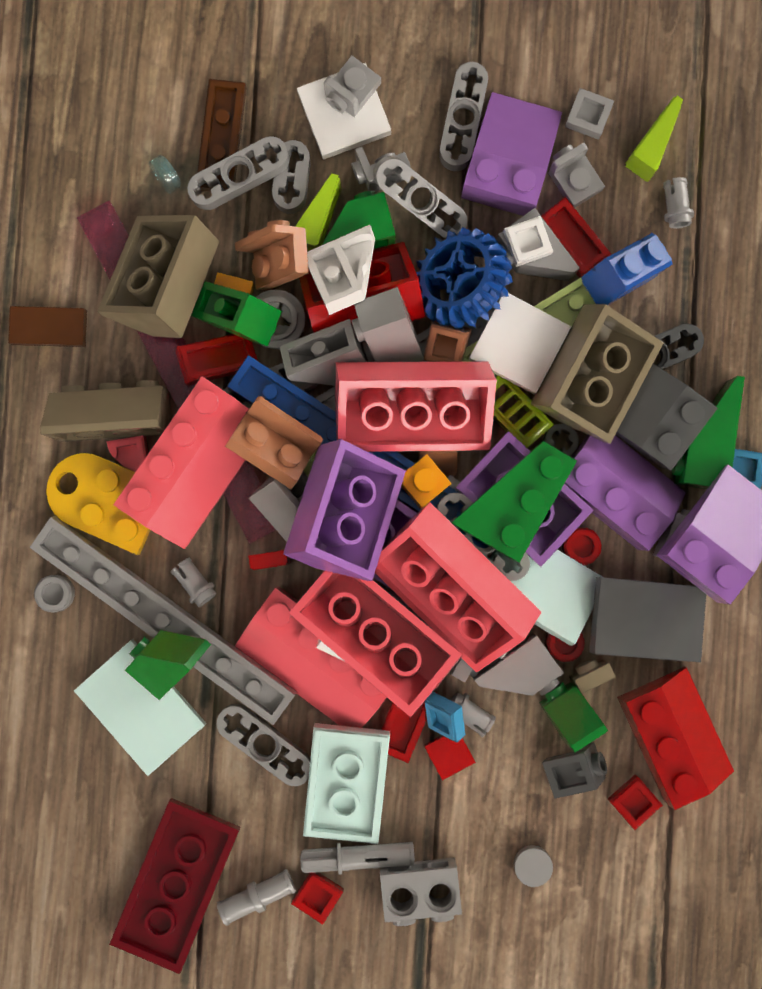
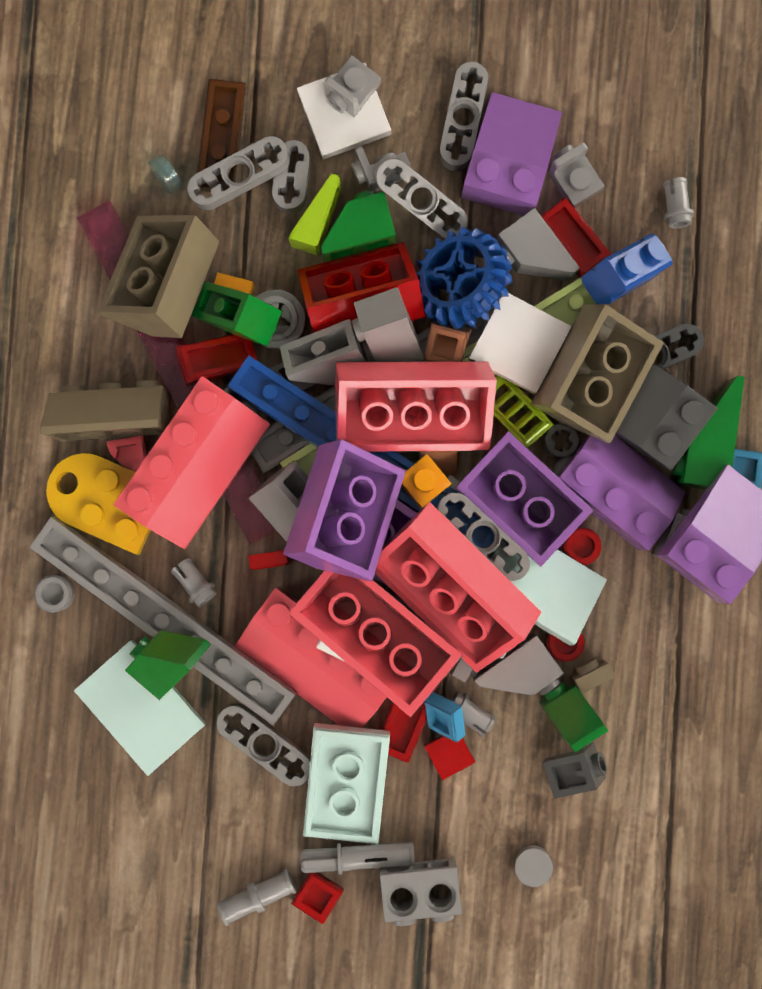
reddish brown tile [8,306,87,347] -> none
dark red plate [109,798,241,974] -> none
nougat bracket [225,396,323,489] -> none
nougat bracket [235,220,309,290] -> none
white wing [307,225,375,315] -> none
green wing [451,441,577,563] -> none
white tile [503,216,553,267] -> none
light grey plate [565,88,614,140] -> none
dark grey tile [590,577,706,663] -> none
red tile [608,774,663,830] -> none
red slope [617,667,734,810] -> none
lime slope [625,95,683,182] -> none

